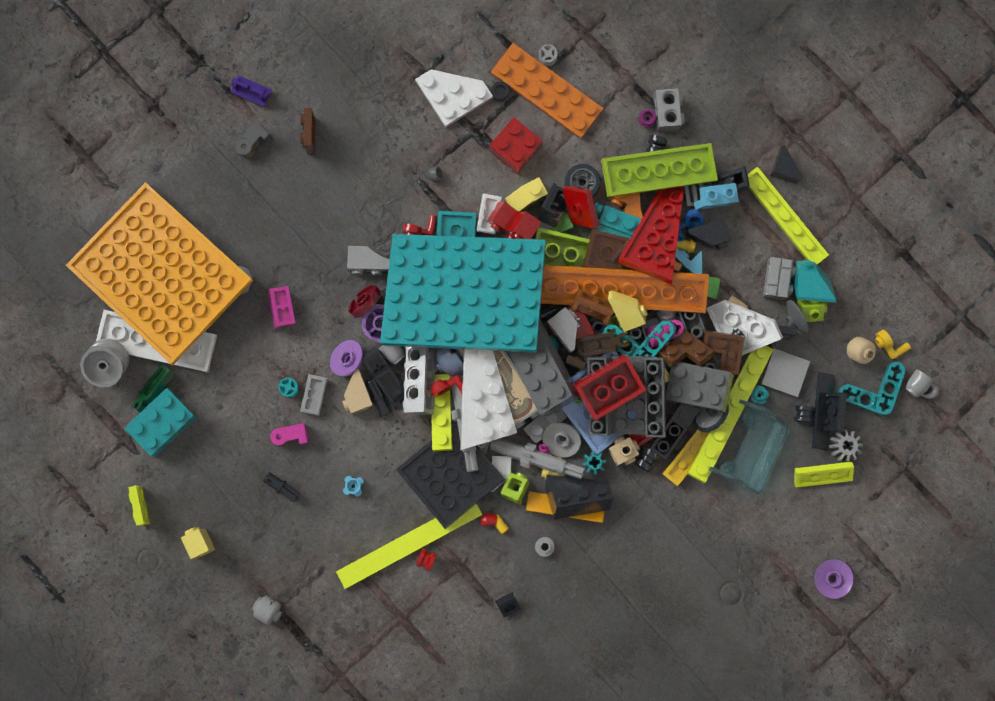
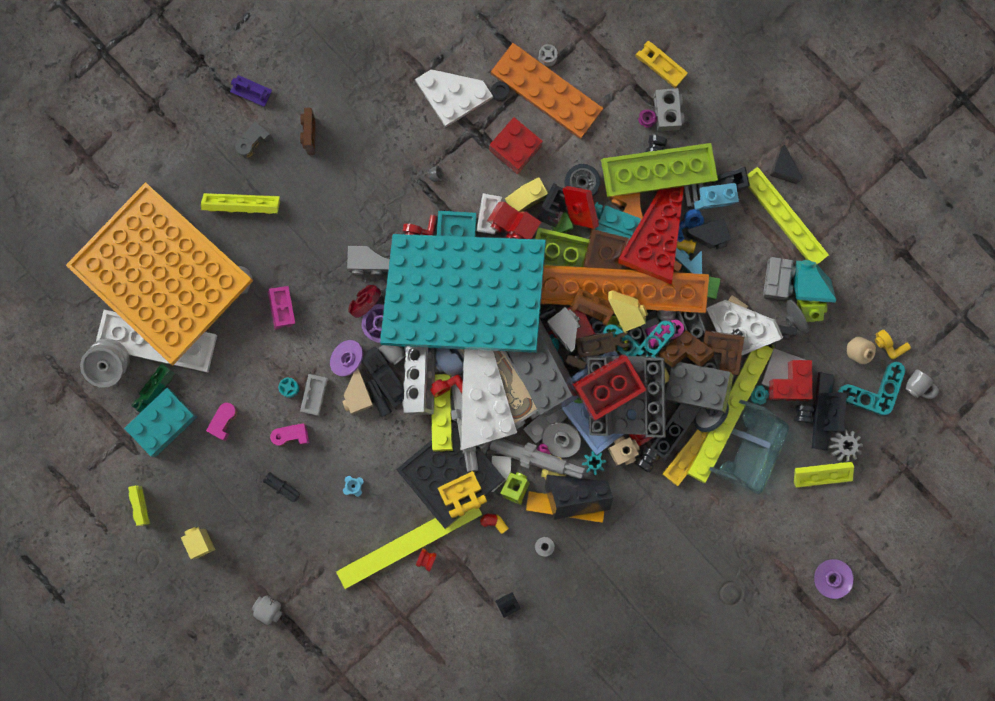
none -> neon yellow plate [201,193,280,214]
none -> dark pink leg [206,403,238,441]
none -> yellow plate [438,471,487,518]
none -> yellow plate [635,41,688,88]
none -> sand blue piece [731,428,772,449]
none -> red brick [769,360,812,401]

